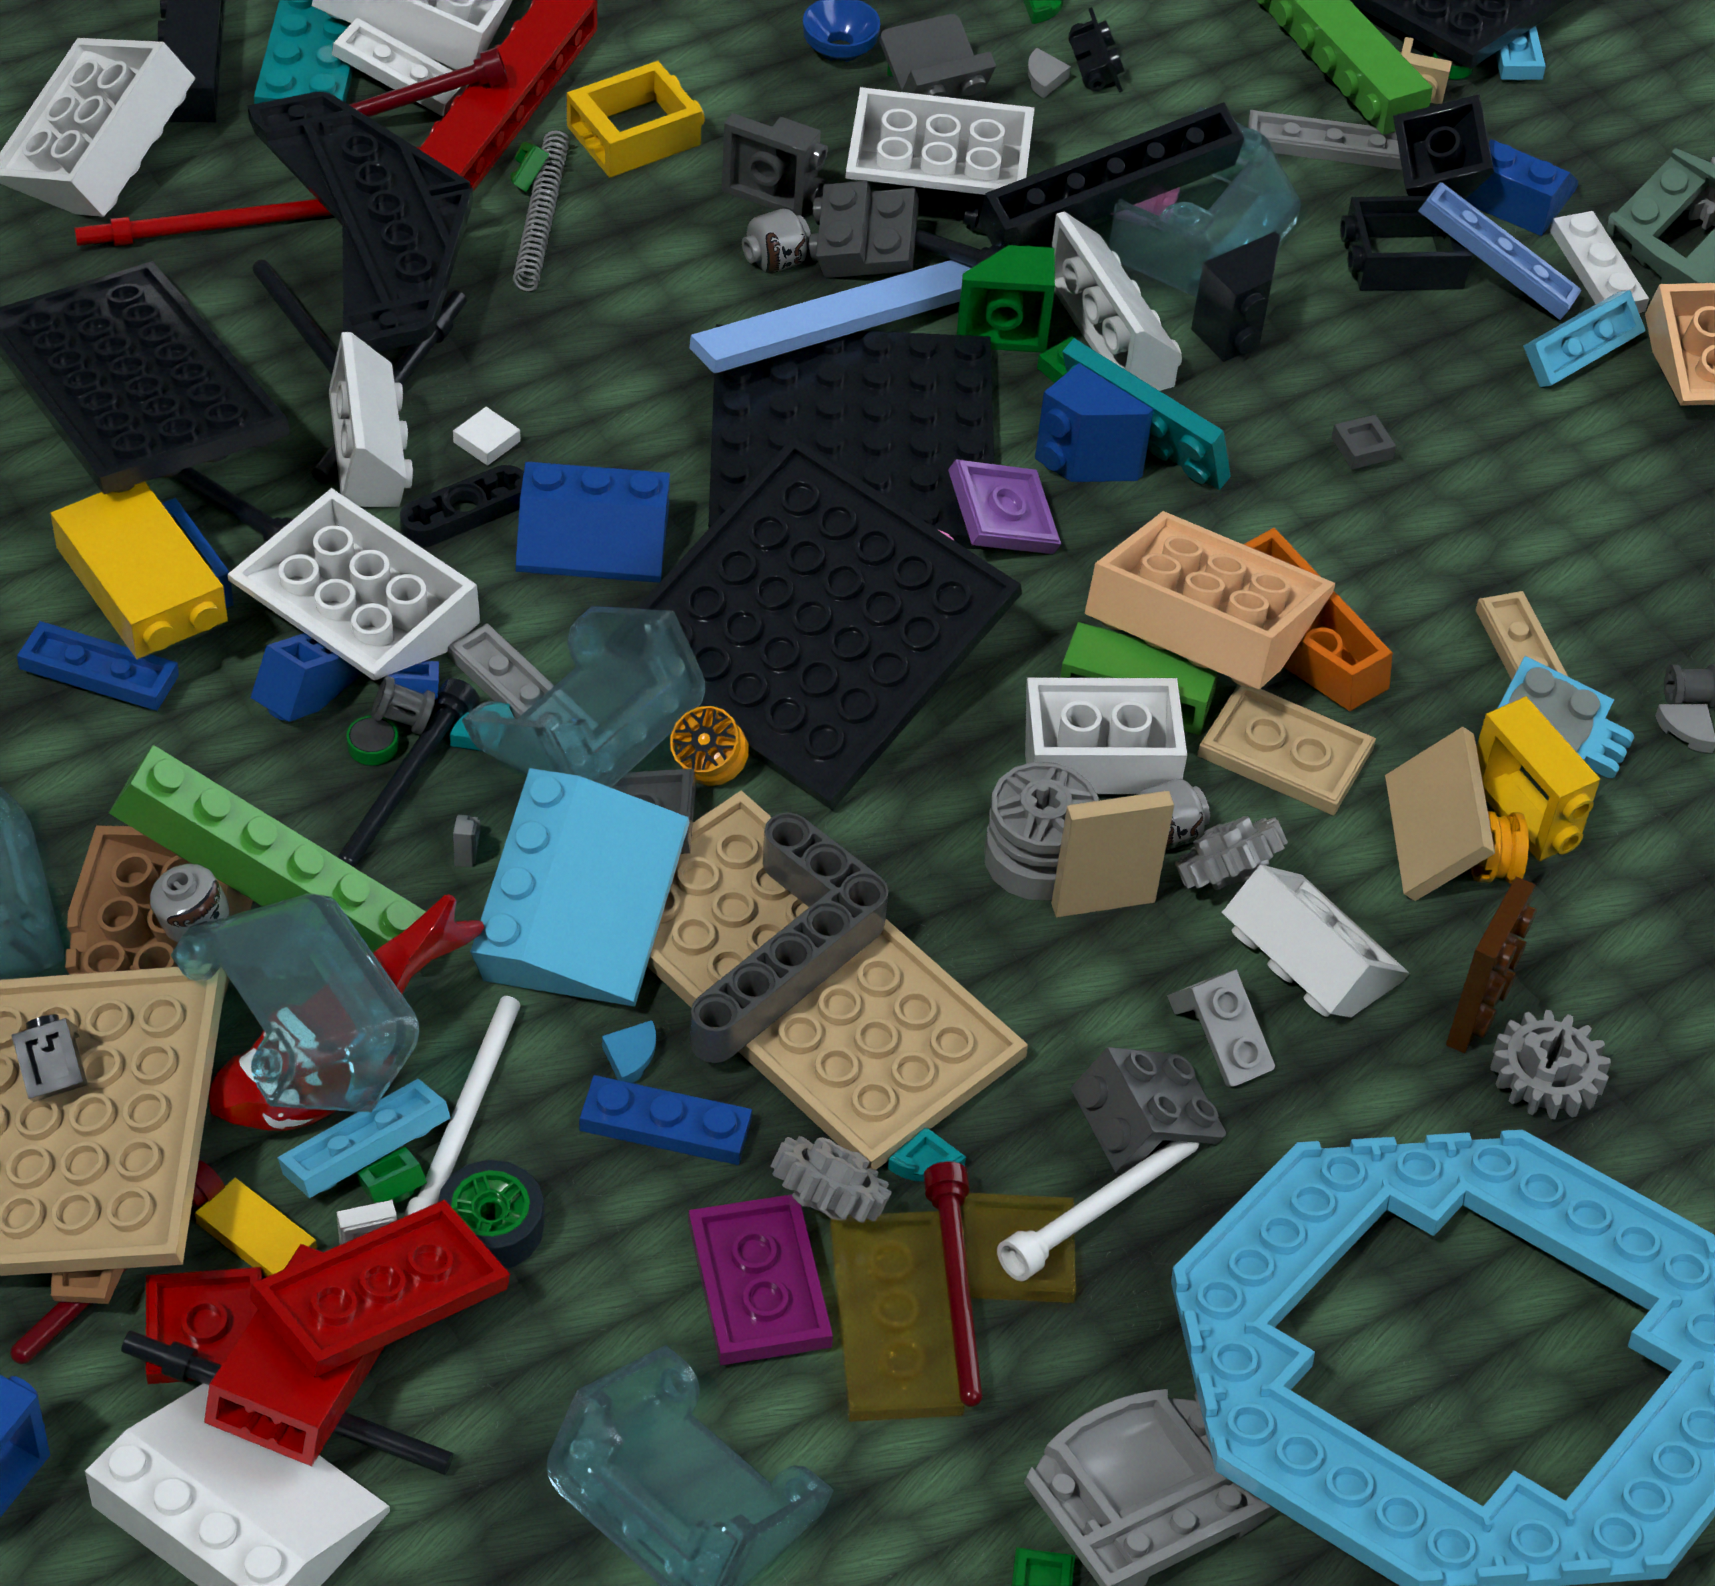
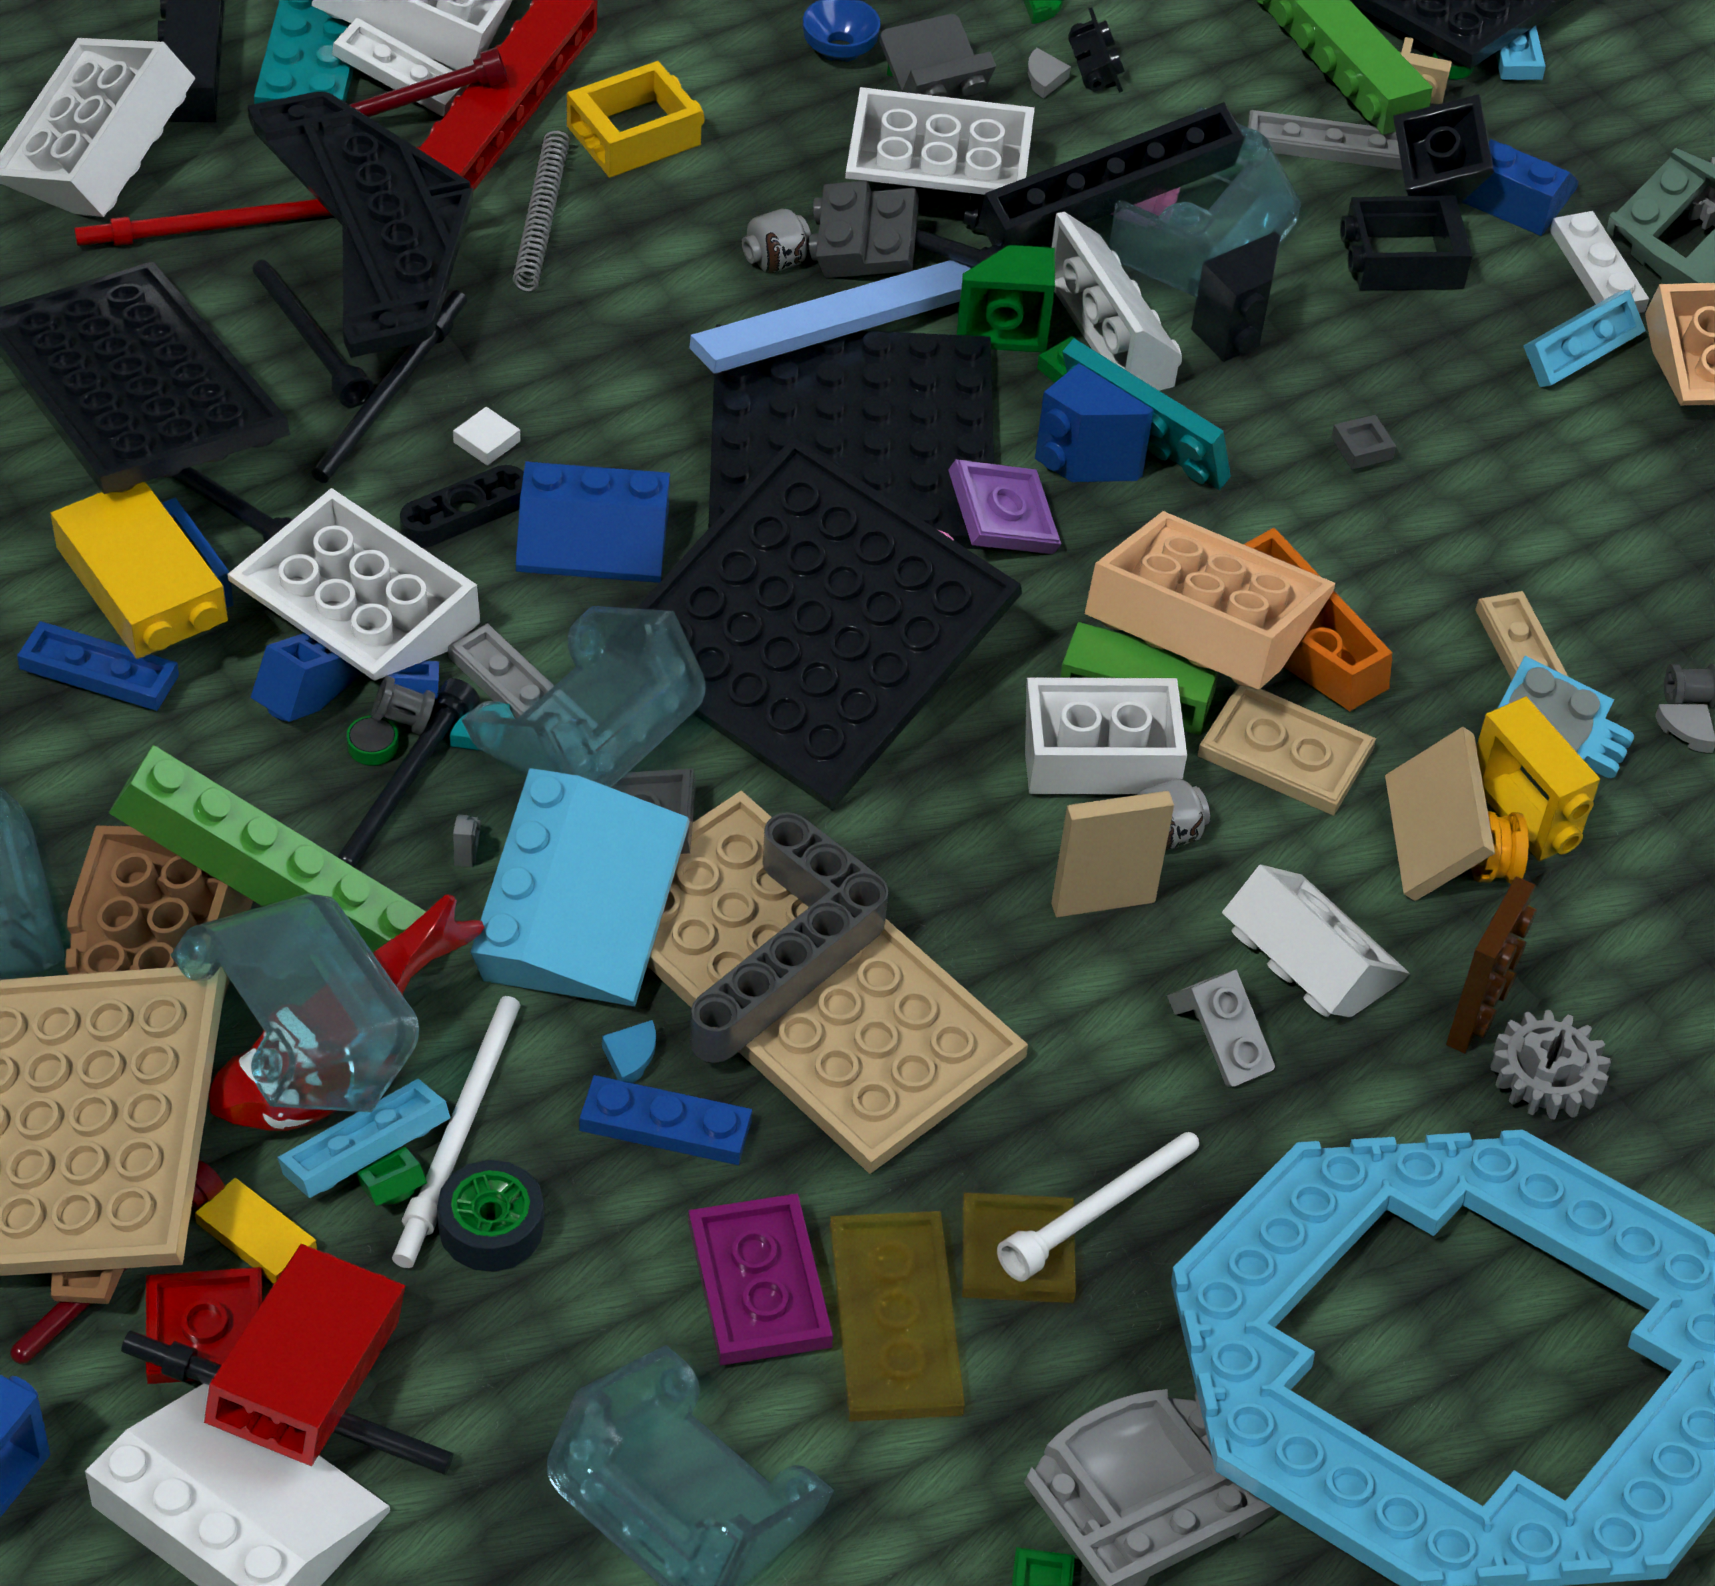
bracket [11,1014,88,1102] -> none
light grey head [150,864,229,945] -> none
red plate [250,1199,510,1378] -> none
white slope [329,332,413,507] -> none
white tile [337,1200,397,1245] -> none
green tile [510,141,549,192] -> none
light orange wheel [670,706,749,786] -> none
dark grey plate [722,113,828,217] -> none
light grey gear [771,1136,891,1223] -> none
teal tile [888,1127,966,1182] -> none
dark red piece [923,1161,982,1407] -> none
light grey wheel [984,762,1099,900] -> none
dark grey bracket [1070,1047,1226,1174] -> none
light grey gear [1175,816,1288,890] -> none
medium blue tile [1418,182,1582,320] -> none

